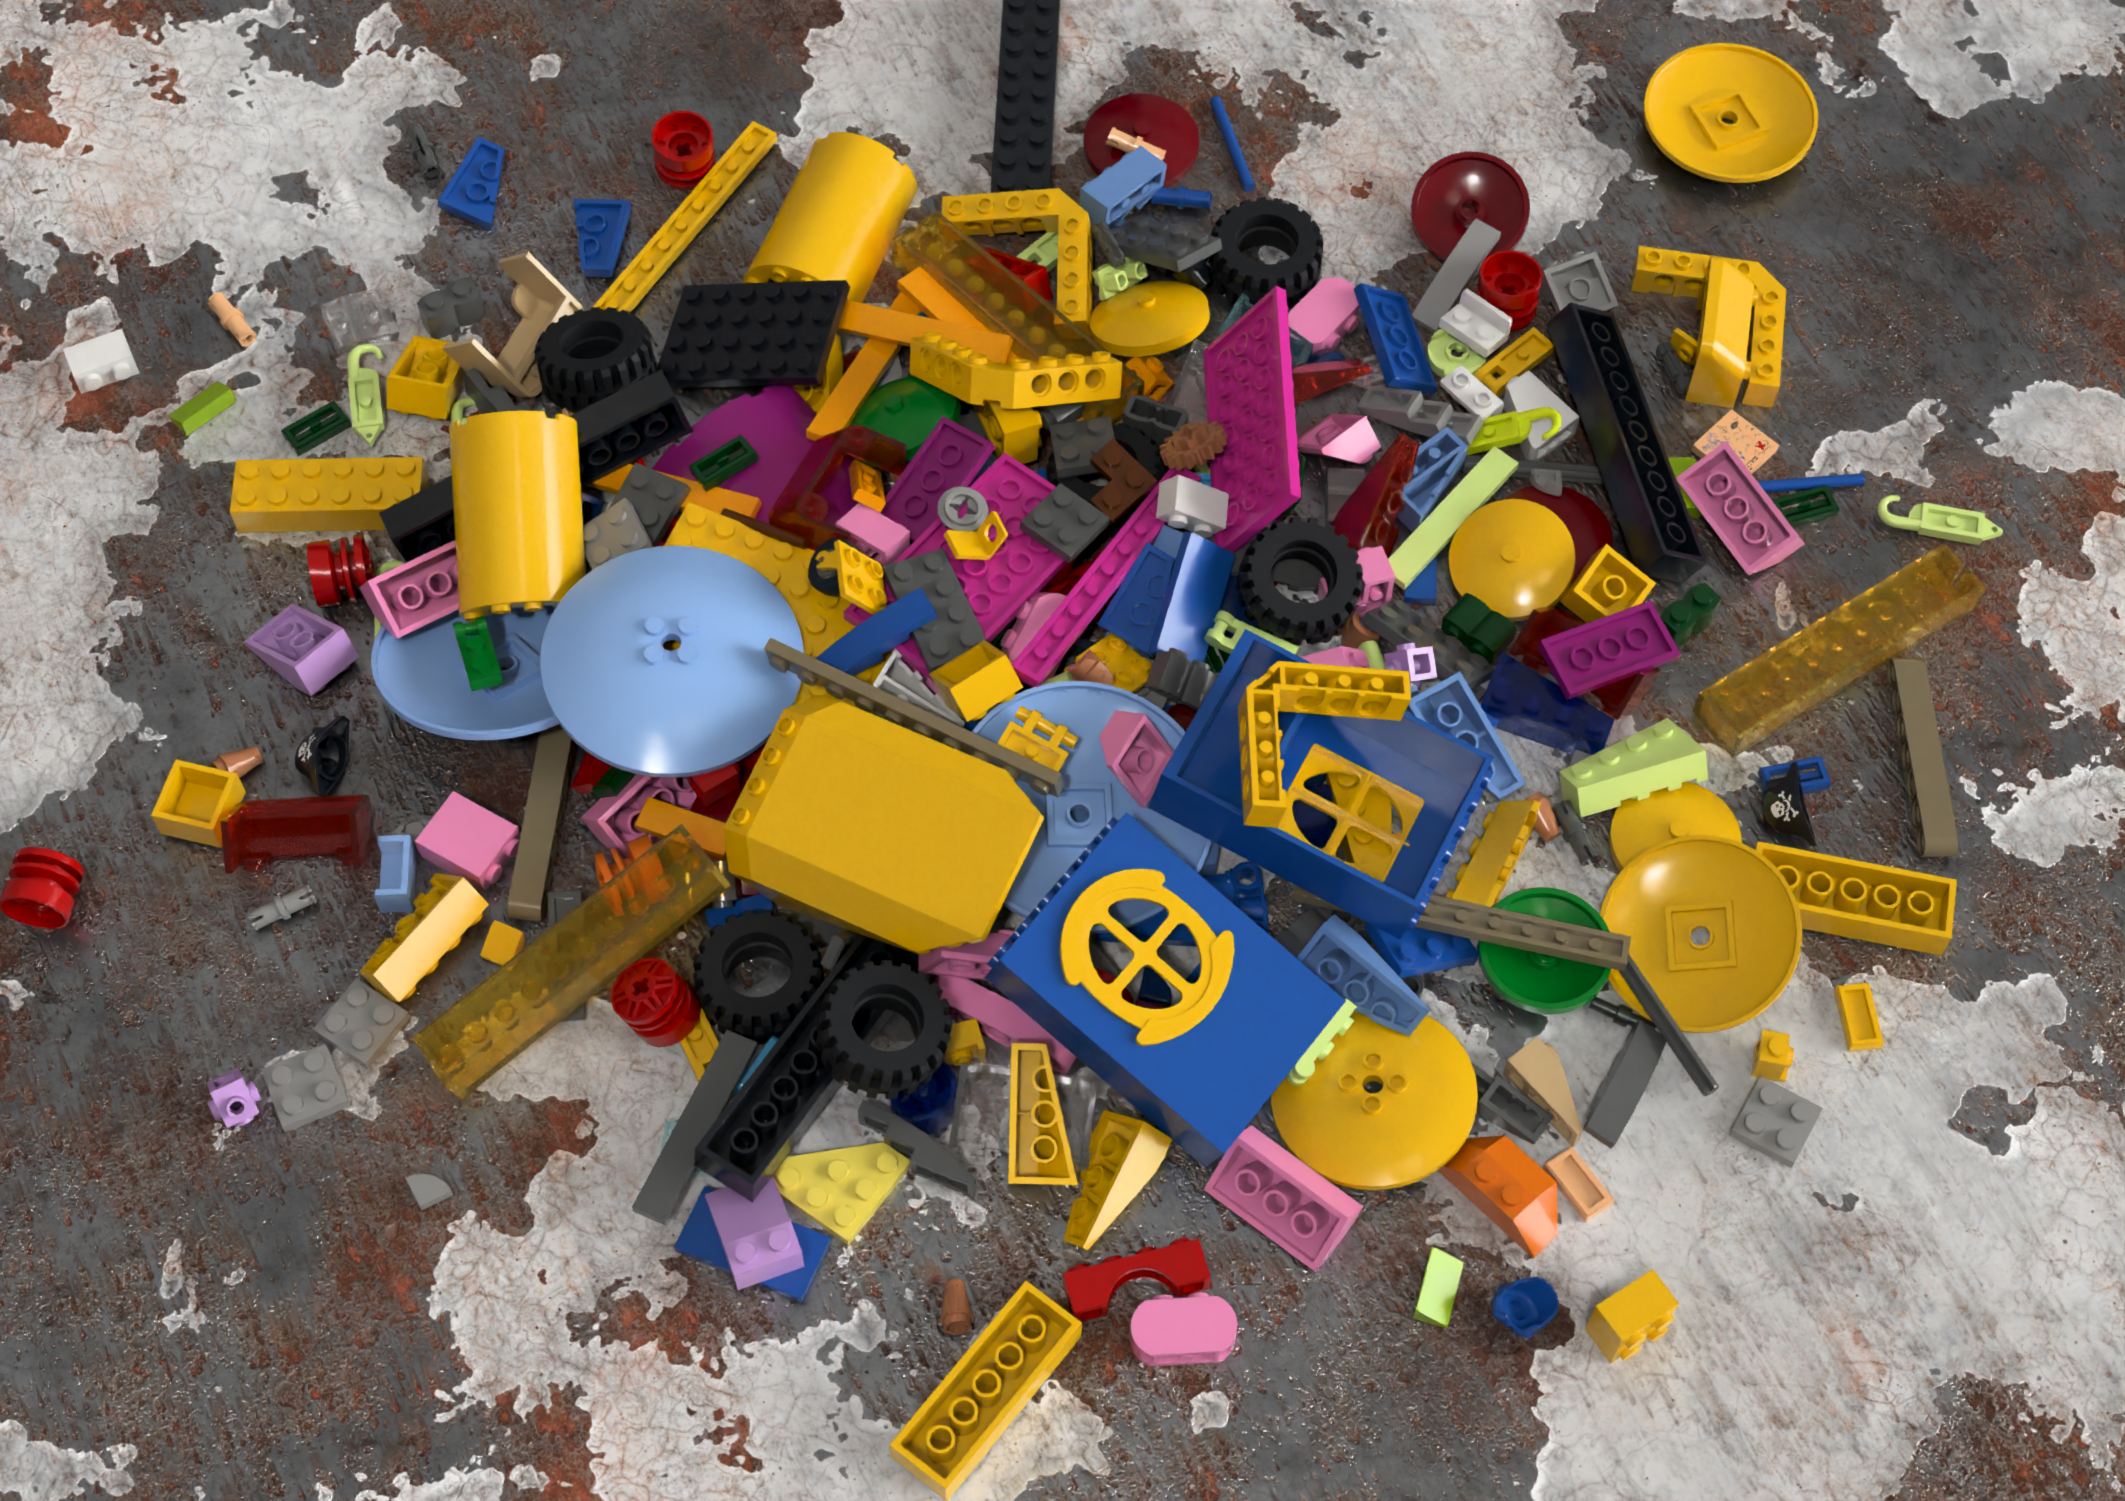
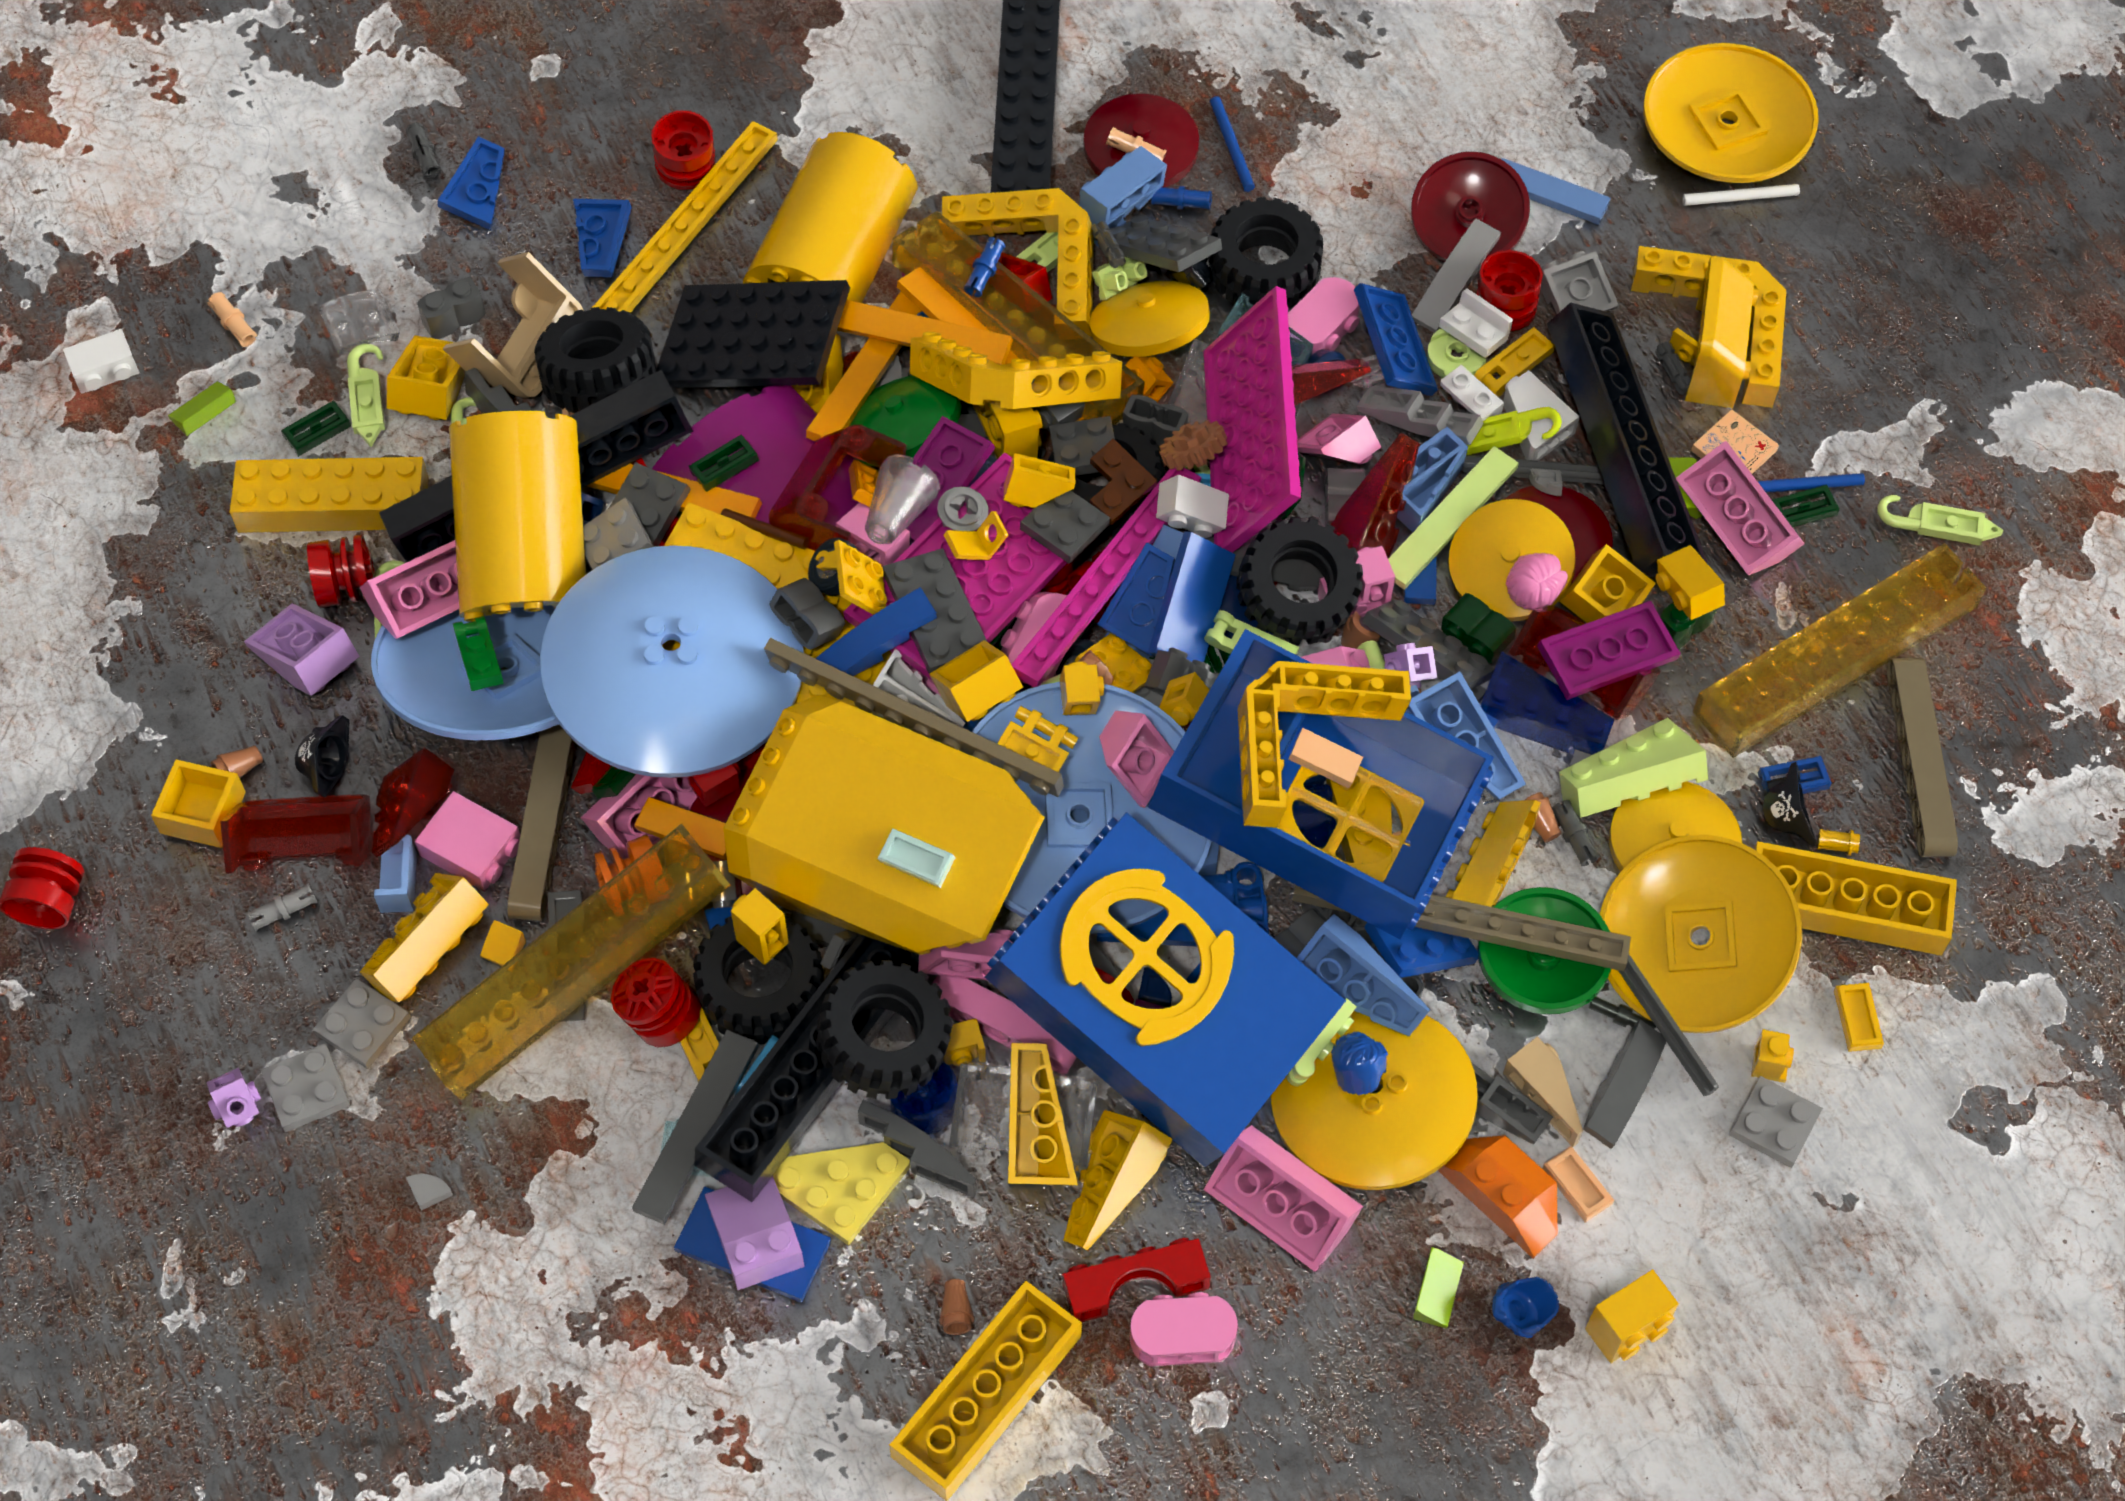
none -> clear red wedge [372,747,454,857]
none -> yellow brick [731,888,789,965]
none -> dark grey brick [769,578,846,650]
none -> clear cone [865,455,940,544]
none -> light aqua tile [877,828,956,888]
none -> blue pin [964,237,1006,297]
none -> yellow slope [1004,453,1076,508]
none -> yellow brick [1059,662,1104,715]
none -> yellow brick [1159,672,1210,726]
none -> light nougat tile [1288,728,1363,788]
none -> blue hair [1331,1032,1388,1095]
none -> medium blue tile [1502,158,1611,225]
none -> bright pink hair [1506,553,1568,611]
none -> yellow brick [1655,545,1725,620]
none -> white piece [1682,184,1800,206]
none -> yellow pin [1817,829,1860,856]

